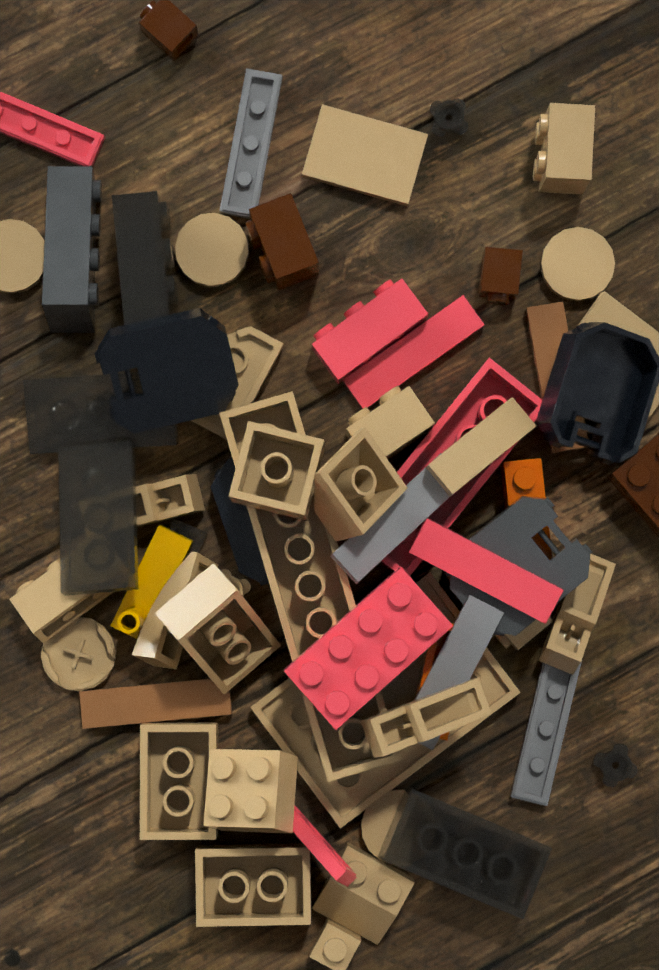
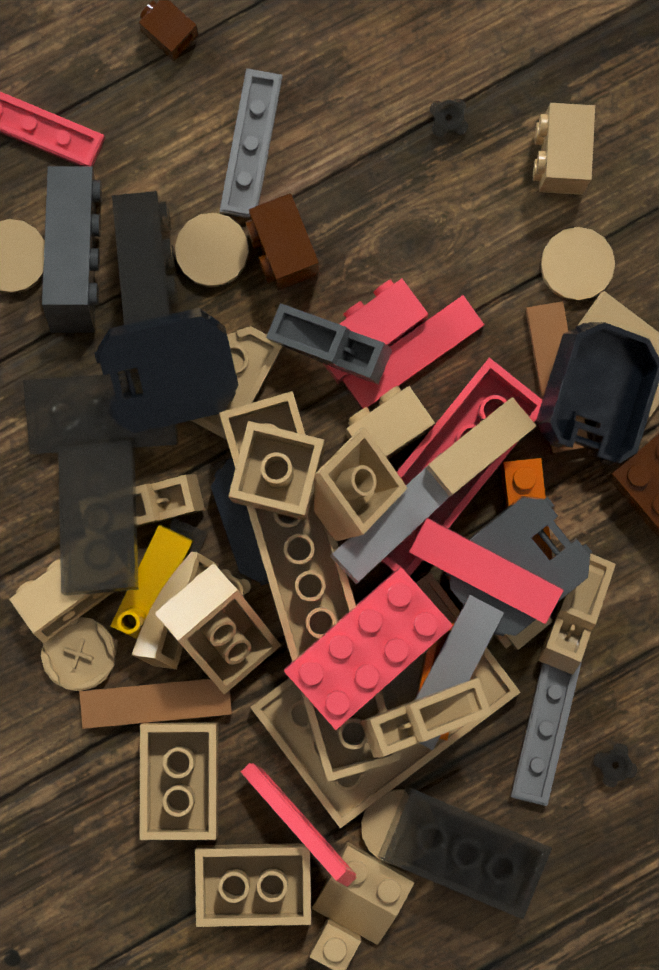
tan brick [204,749,298,833] -> none
tan tile [302,104,428,207] -> none
reddish brown brick [479,247,523,305] -> none
none -> dark grey slope [266,303,392,384]

